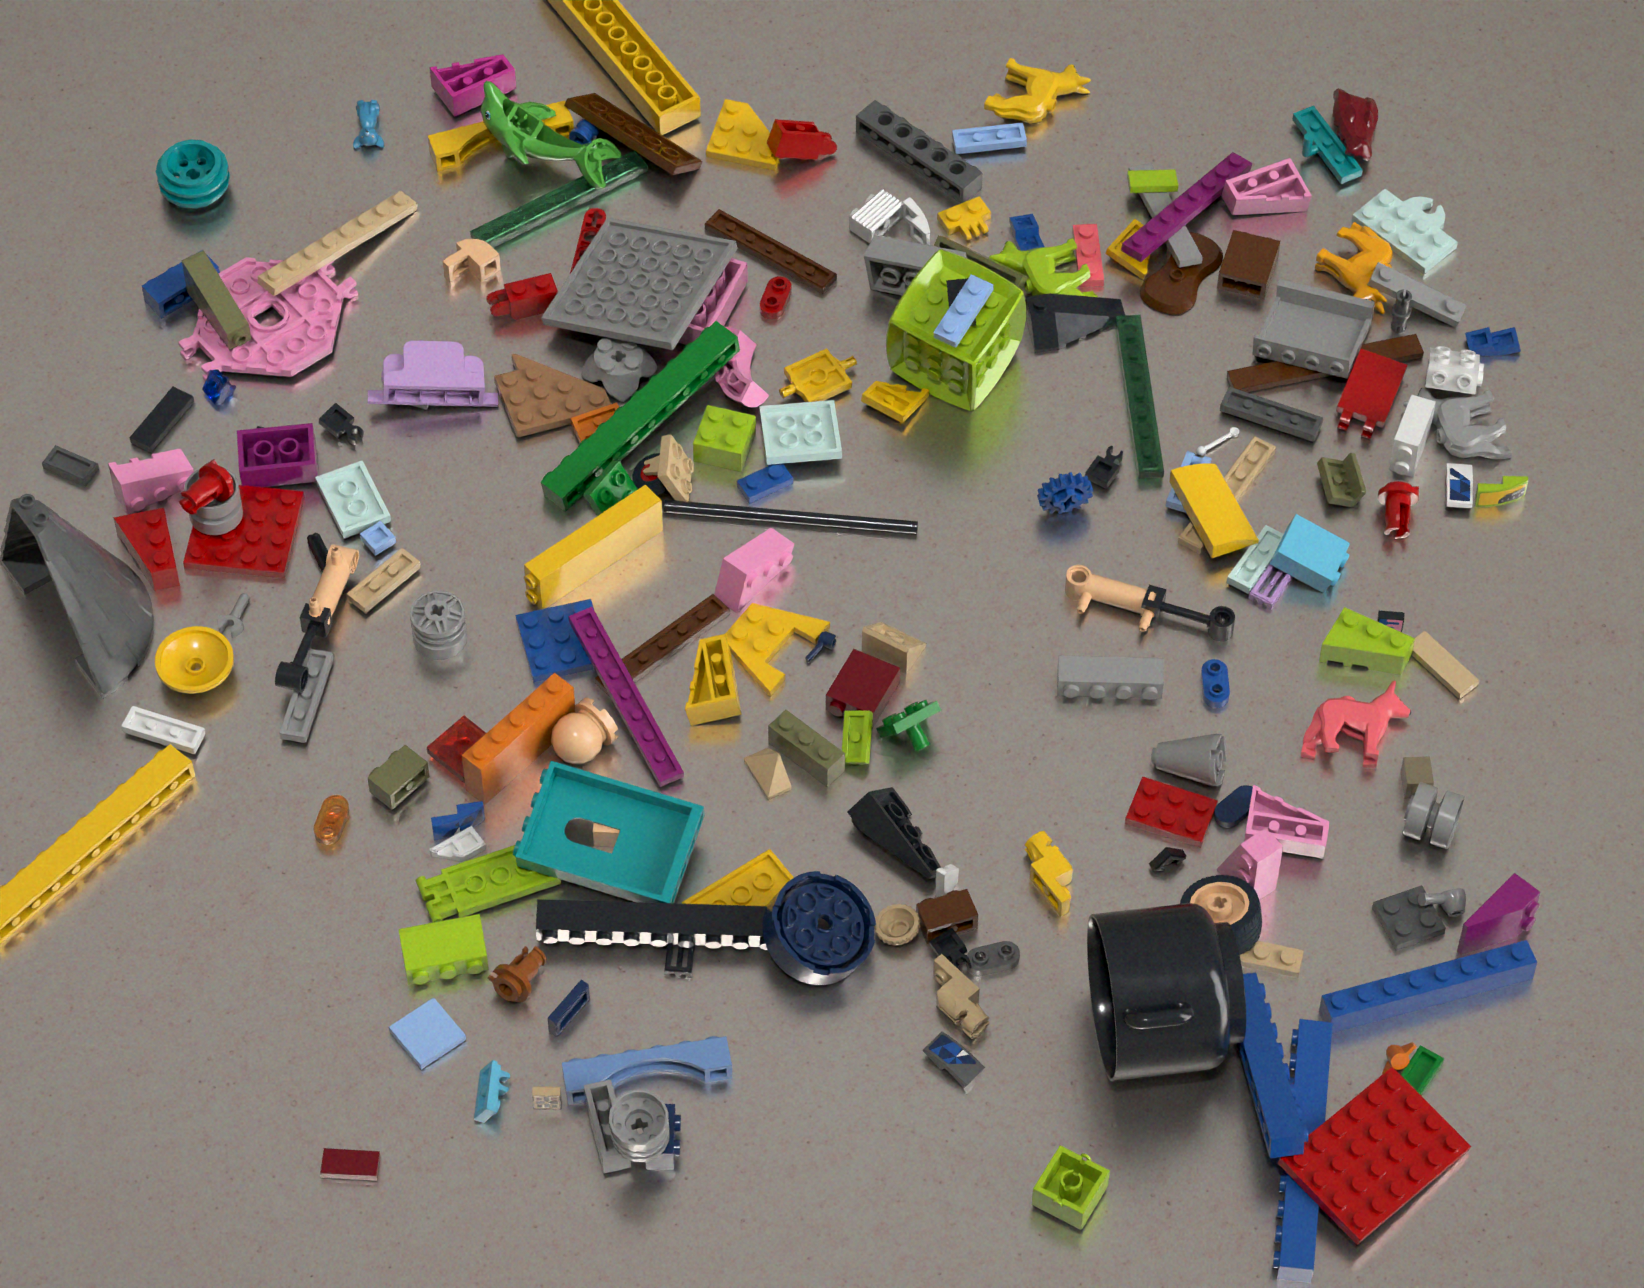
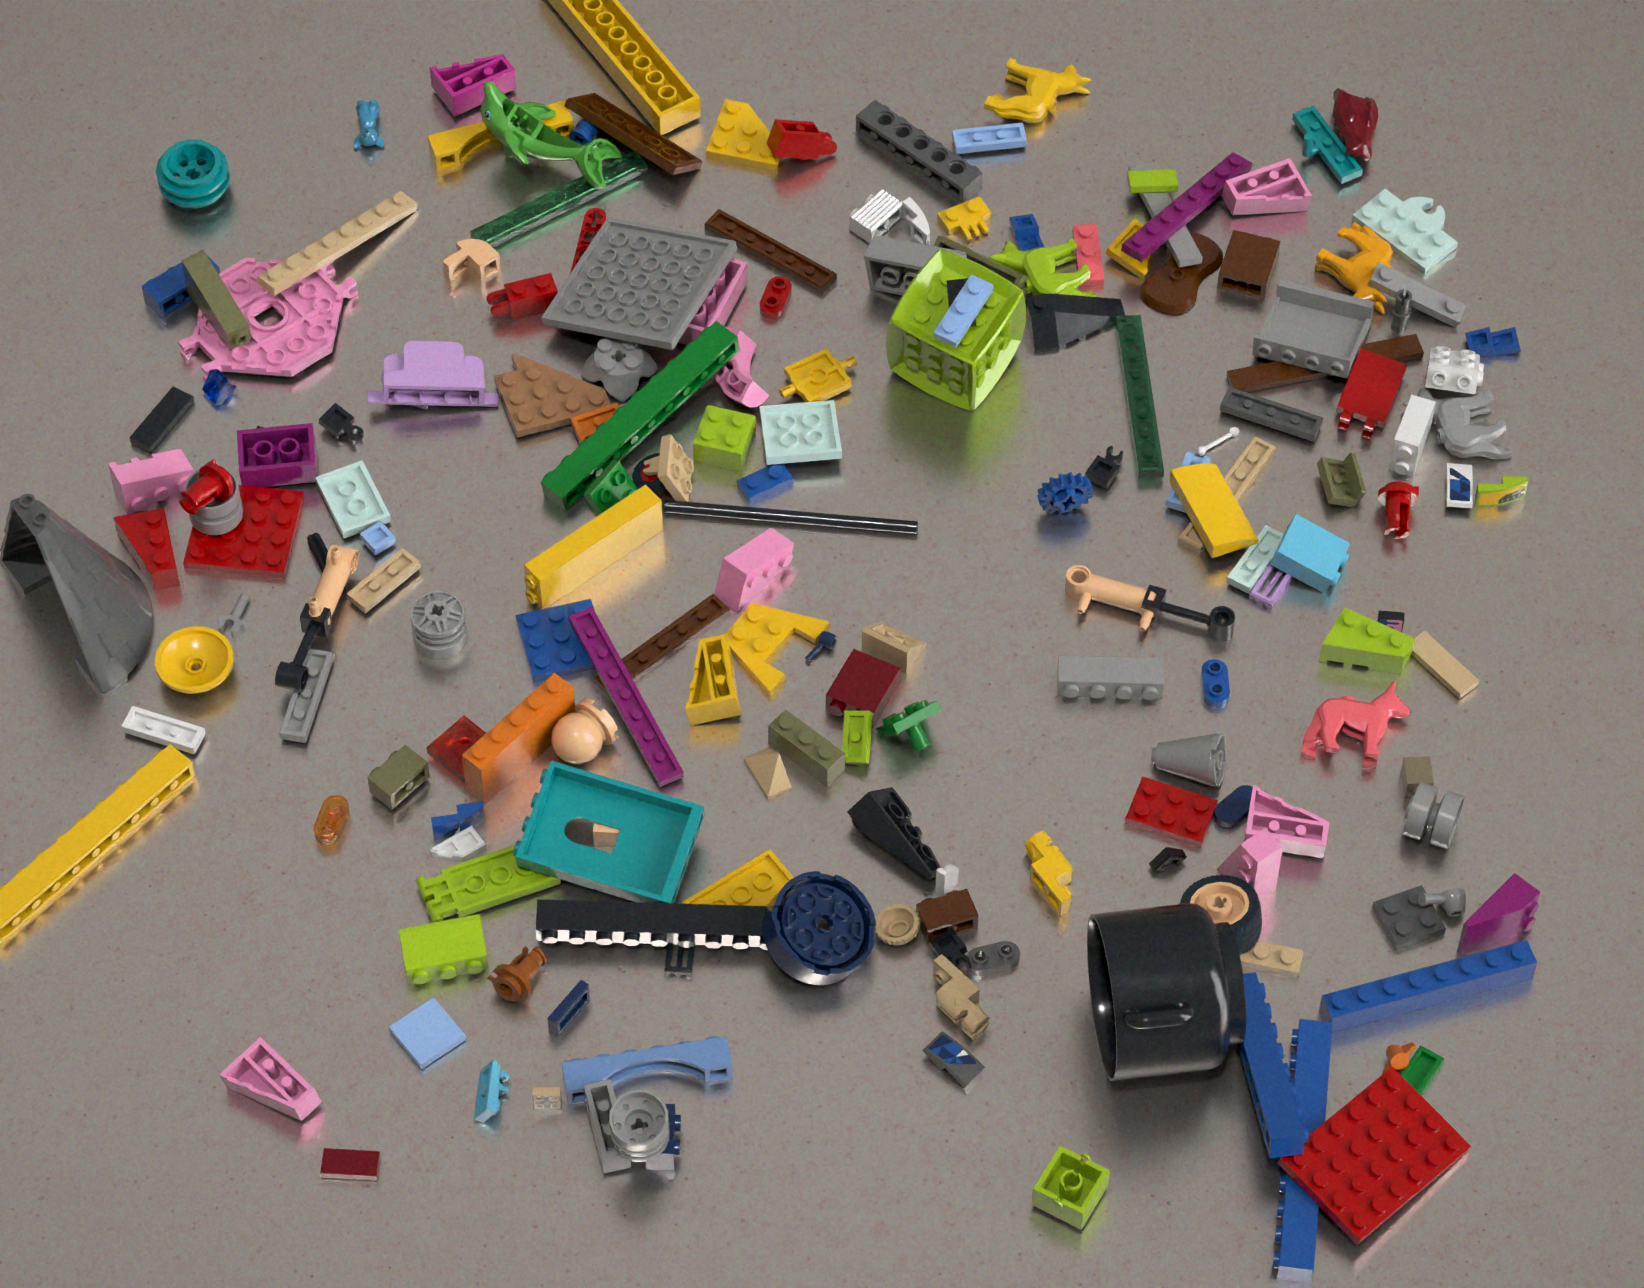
dark grey tile [42,445,99,487] -> none
yellow wing [861,381,930,423] -> none
none -> bright pink wedge [219,1037,322,1121]

